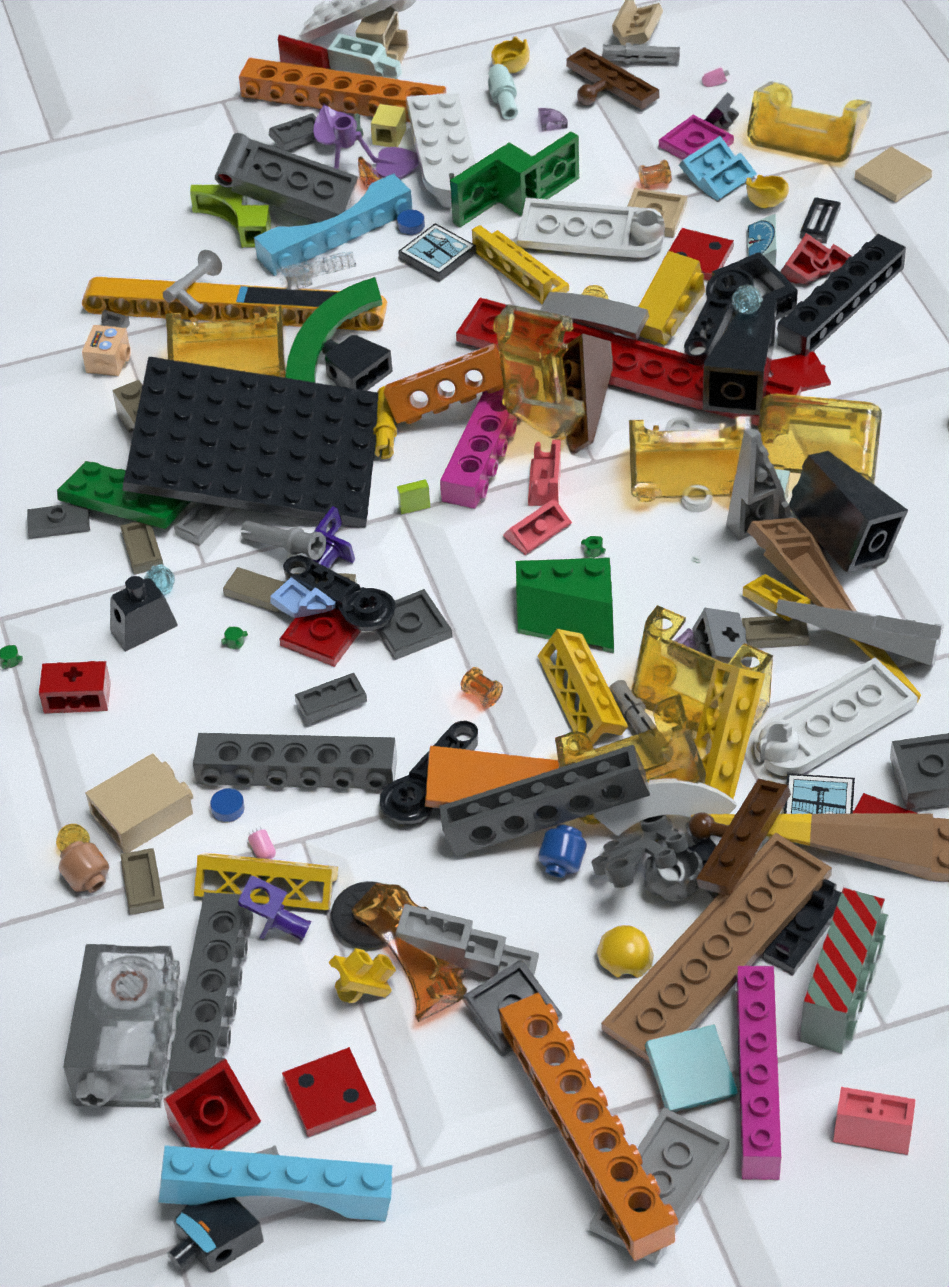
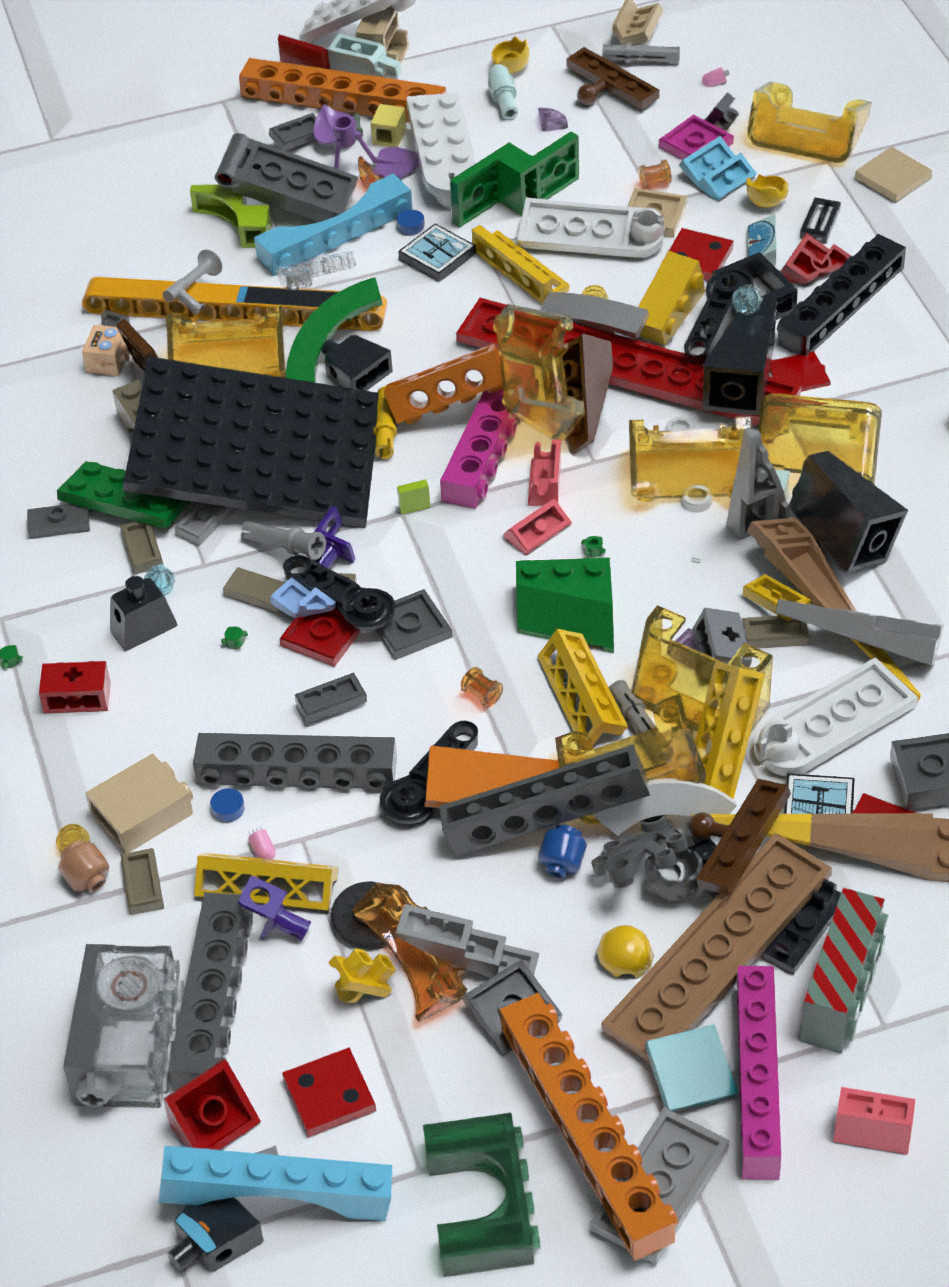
none -> reddish brown tile [116,319,158,373]
none -> clear green arch [423,1112,541,1277]

